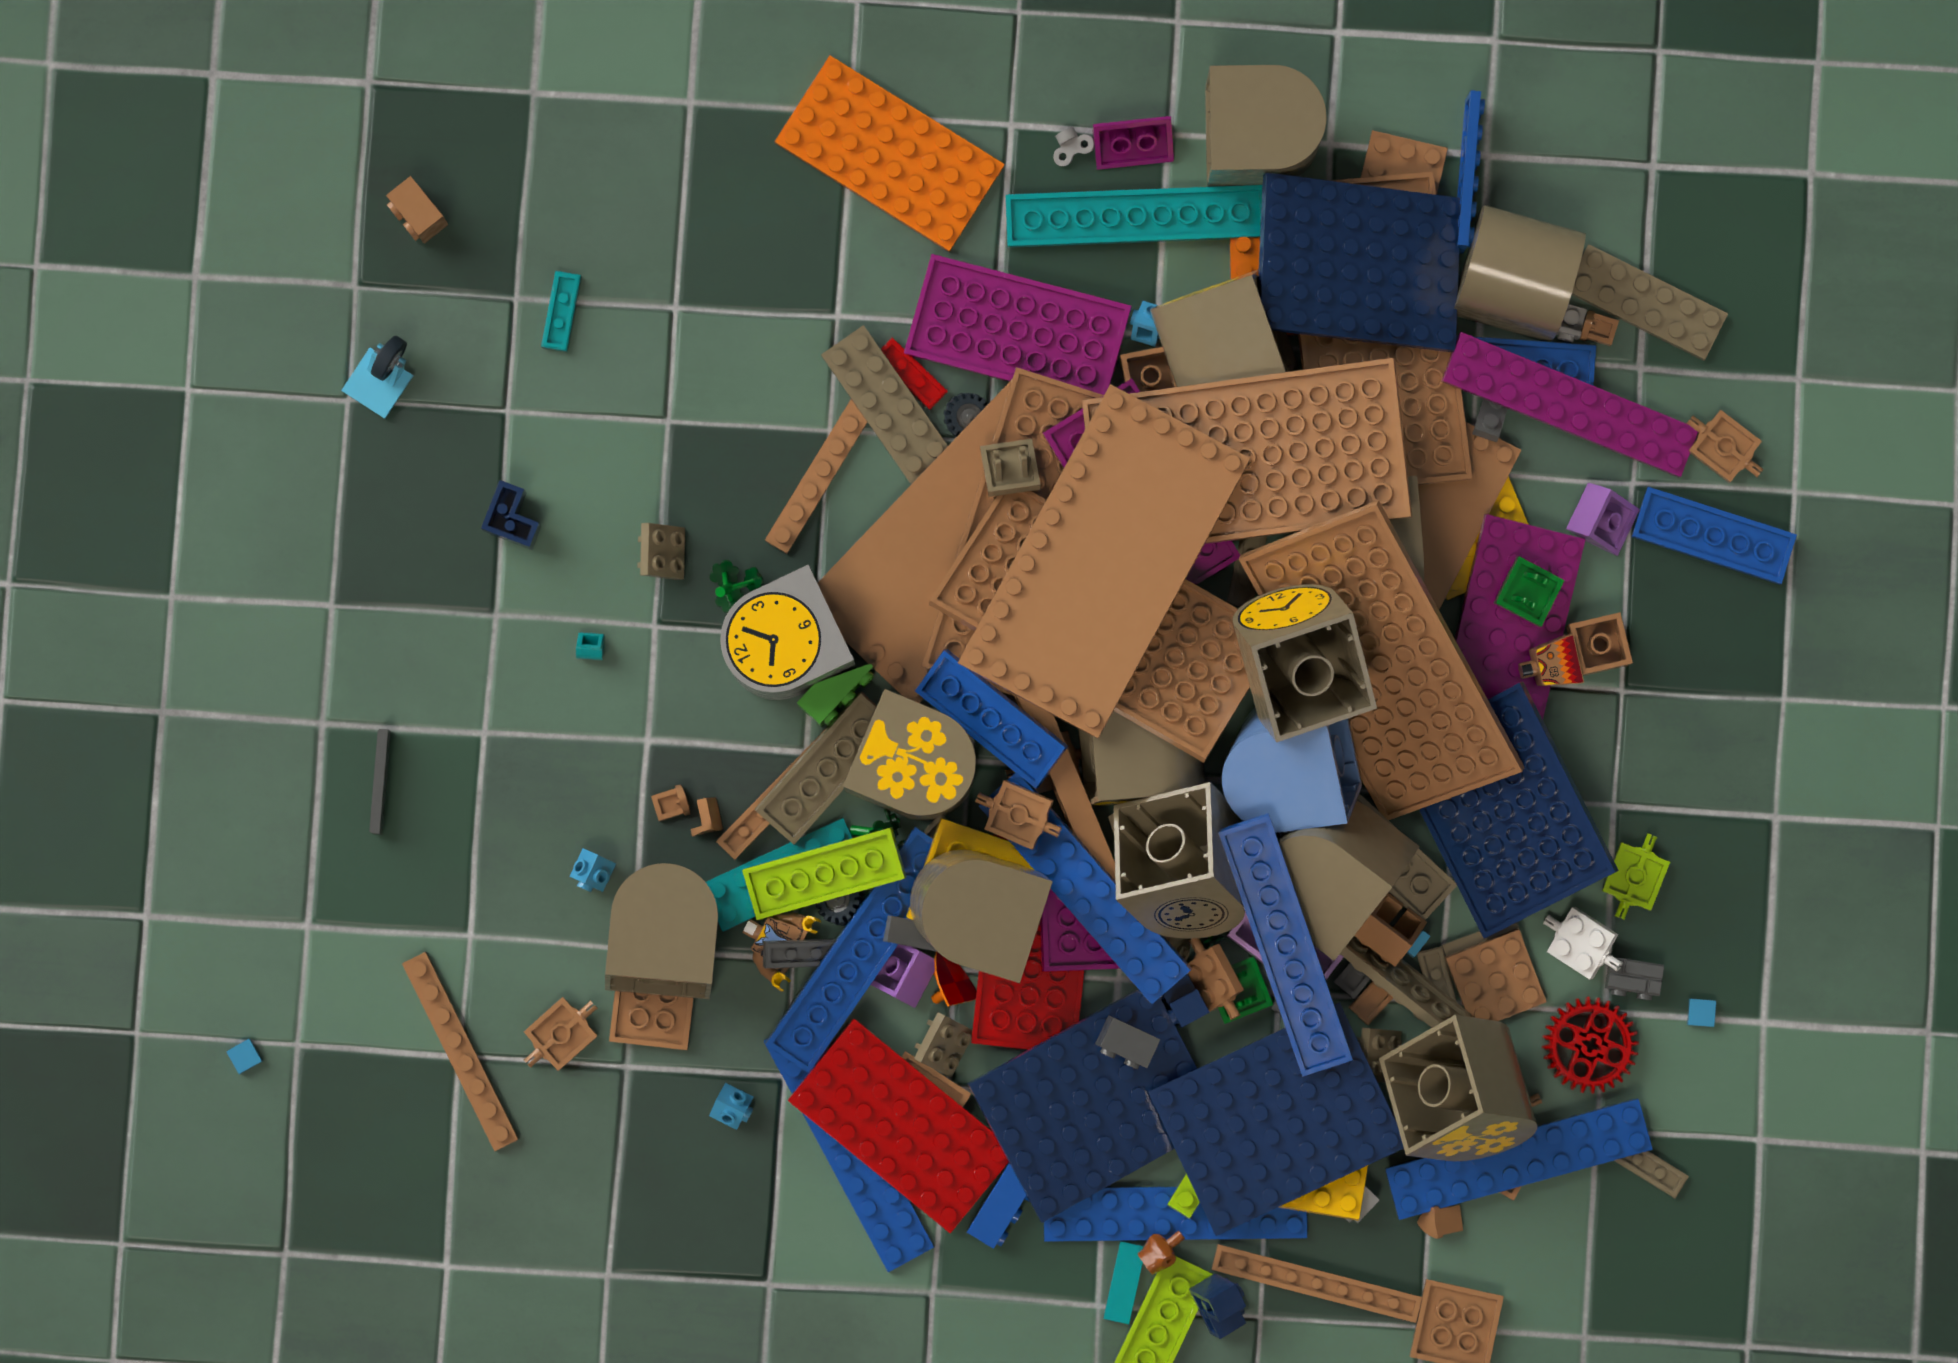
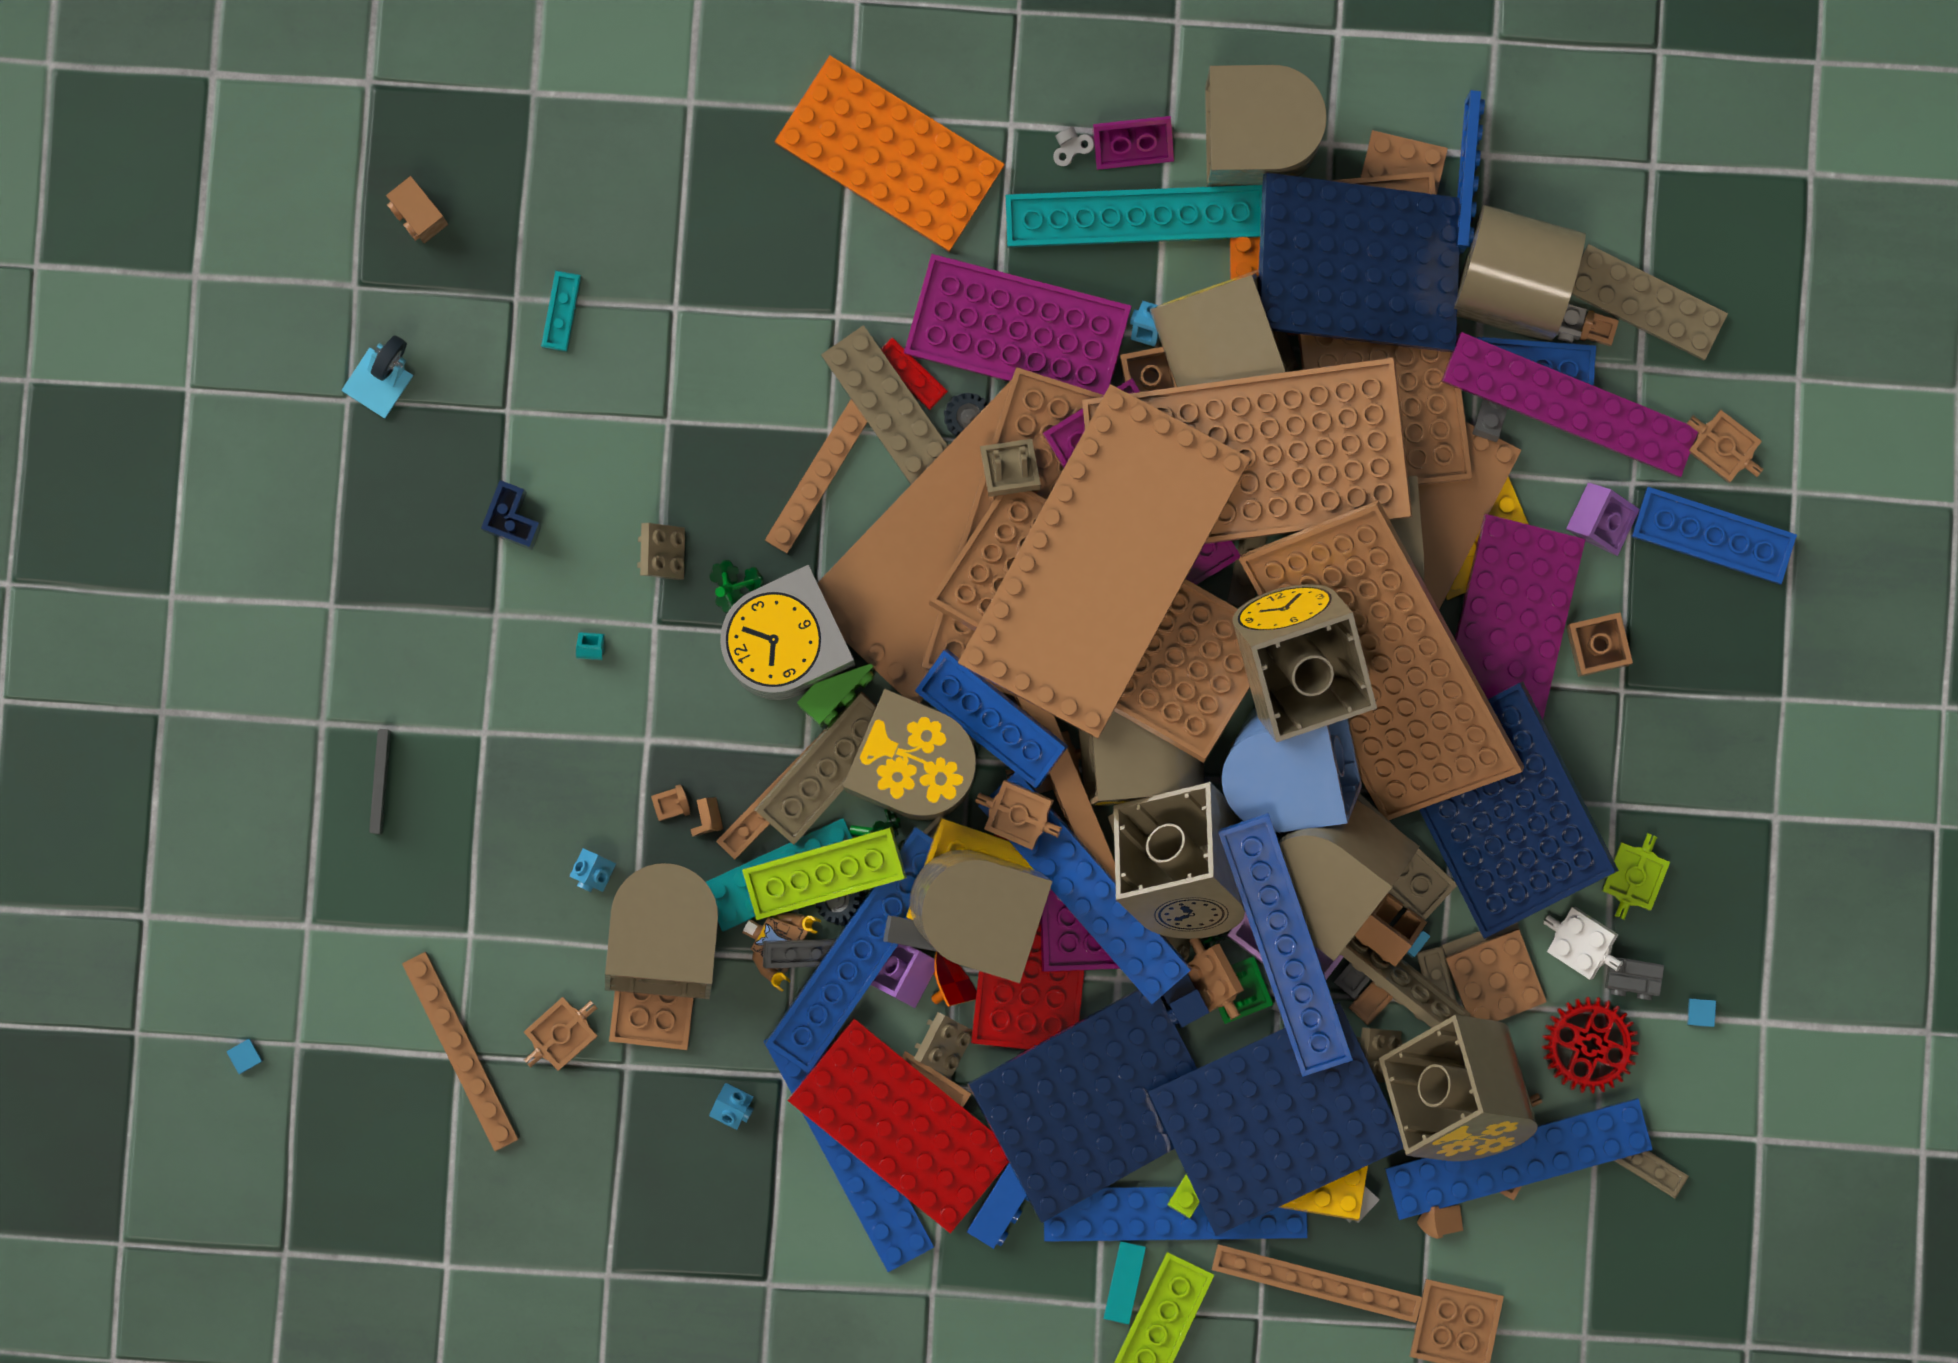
dark grey brick [1095,1015,1160,1070] -> none
dark orange piece [1137,1231,1185,1275] -> none
dark blue brick [1189,1273,1246,1339] -> none
green plate [1494,556,1565,627] -> none
torso [1518,634,1584,686] -> none

